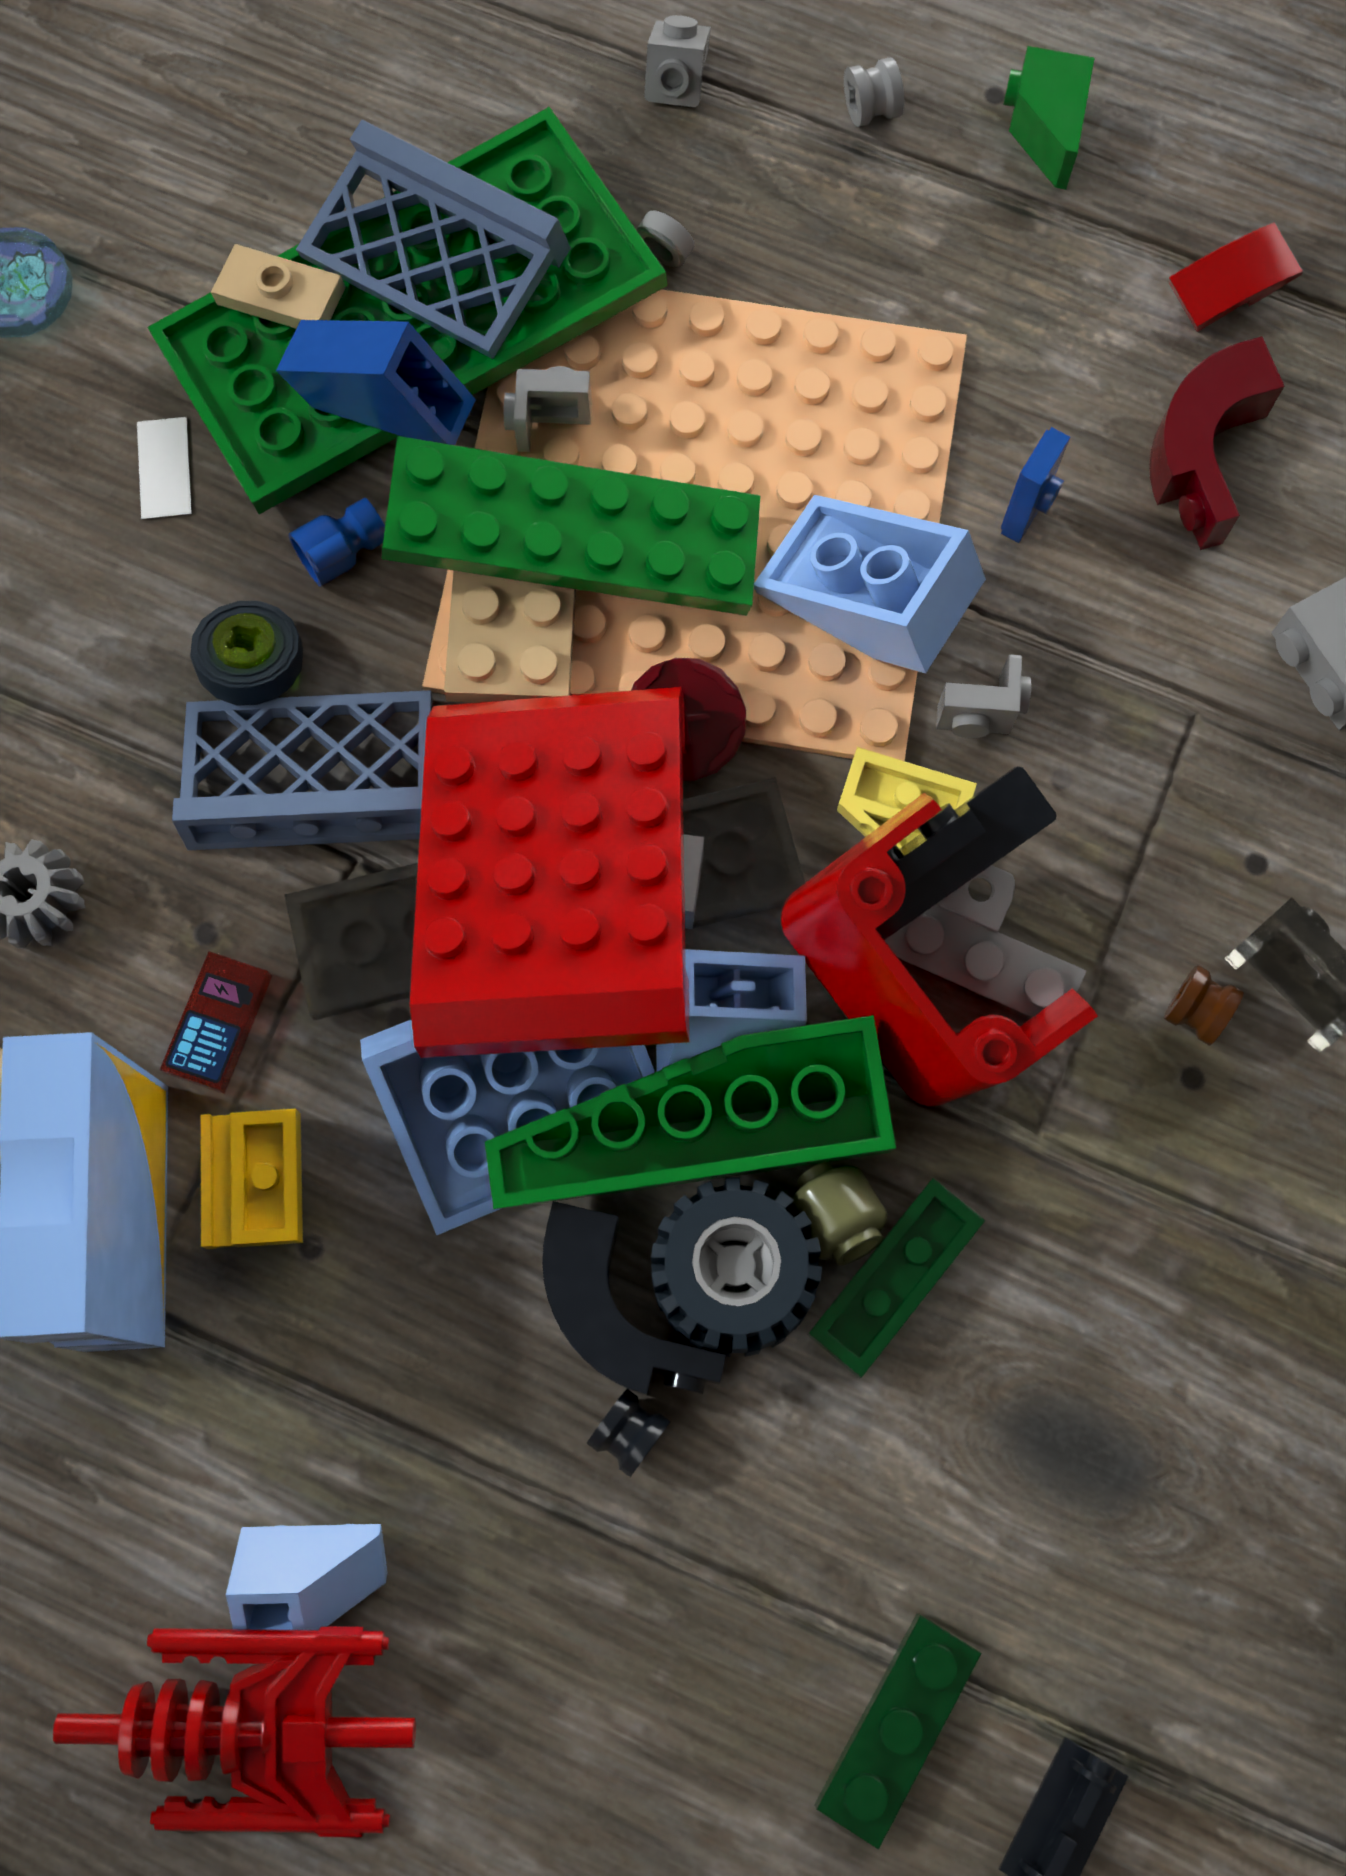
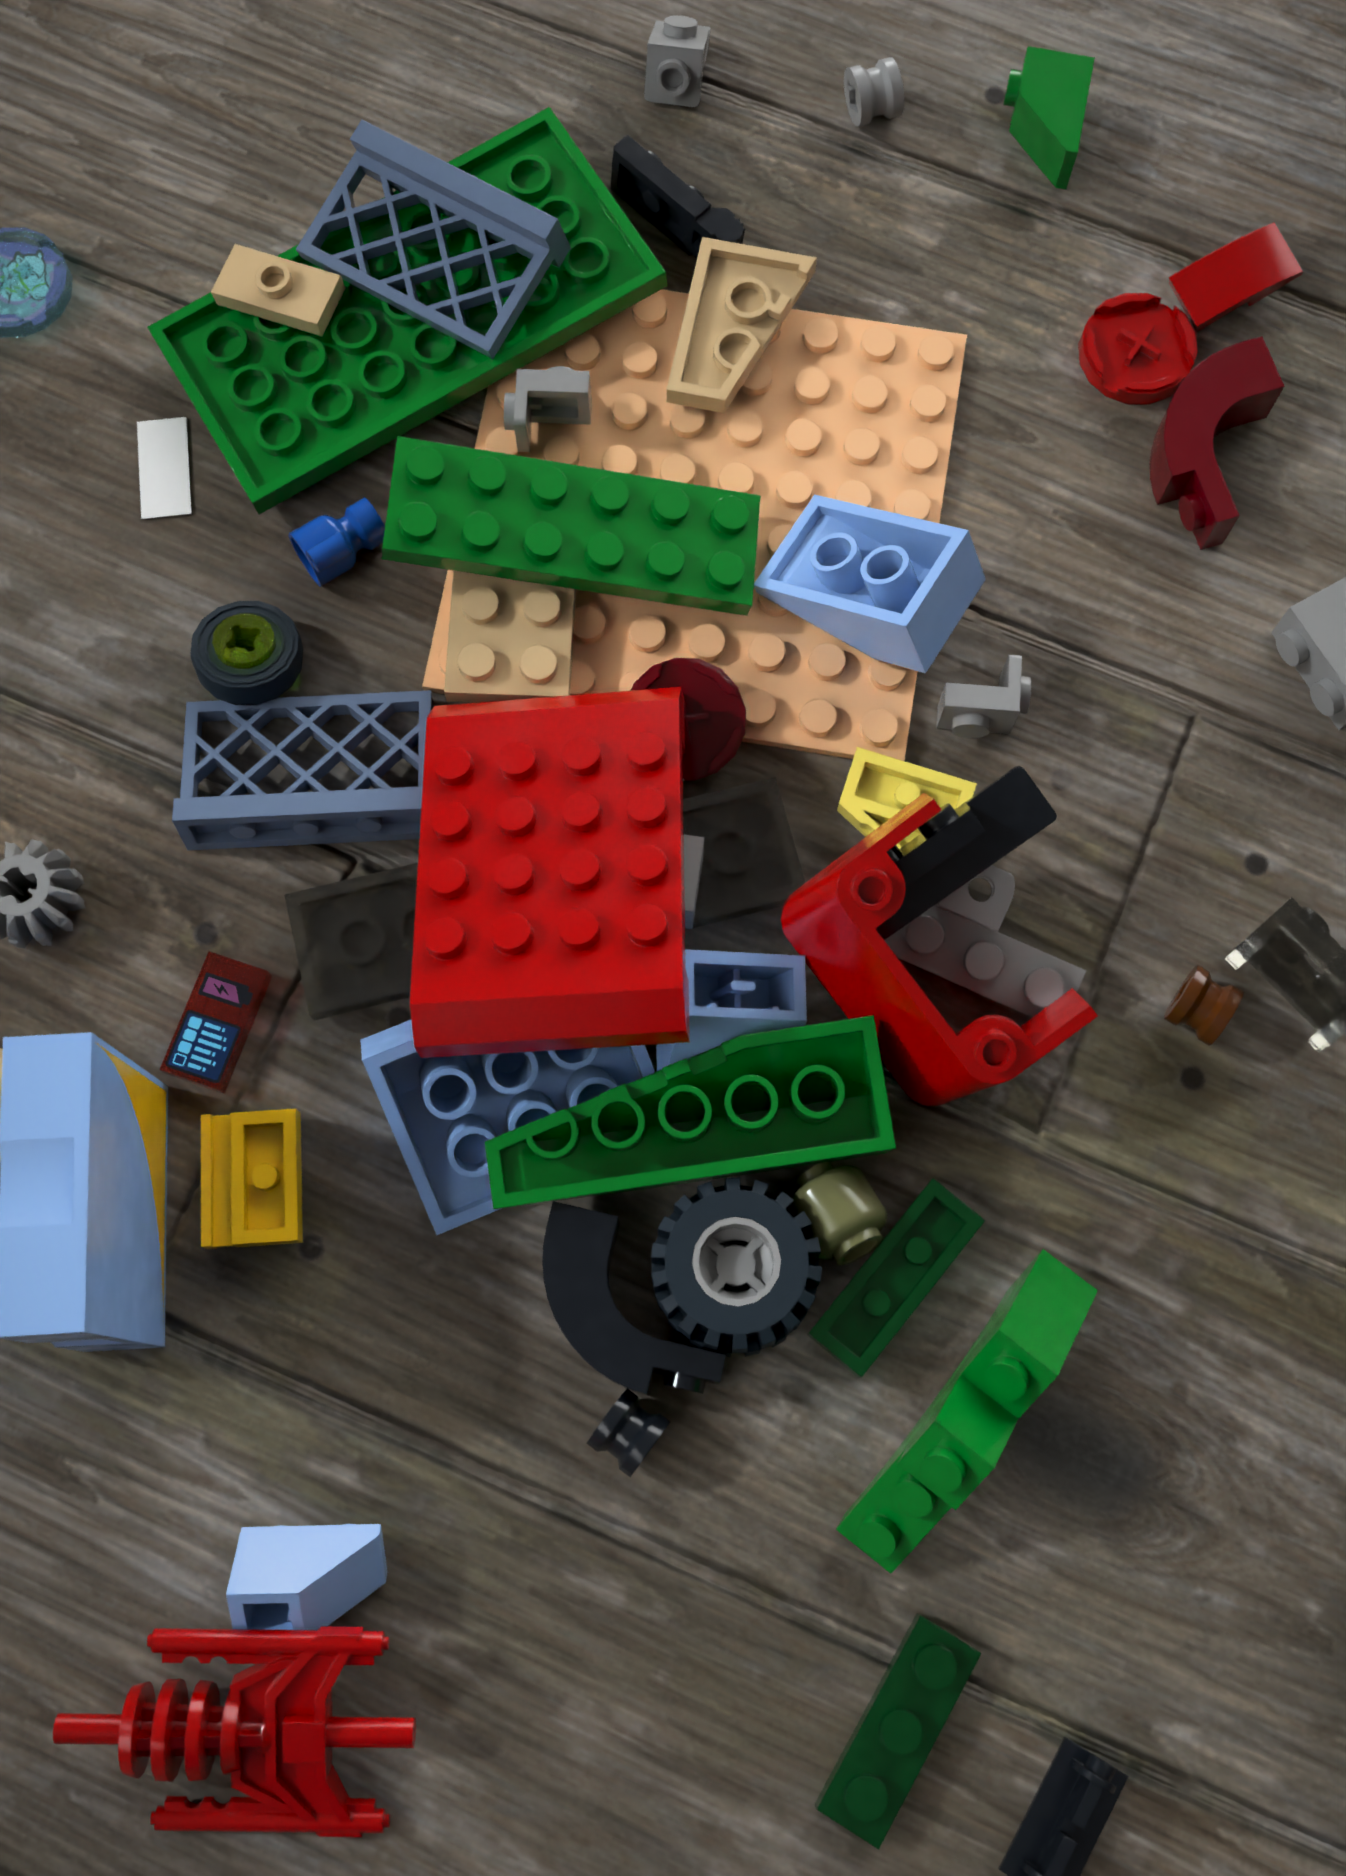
blue slope [276,320,476,445] -> none
light grey tile [636,210,694,267] -> none
blue plate [1000,427,1070,543] -> none
none -> black hinge [610,135,745,259]
none -> tan wing [666,237,817,413]
none -> green arch [836,1249,1098,1574]
none -> red tile [1078,293,1198,405]

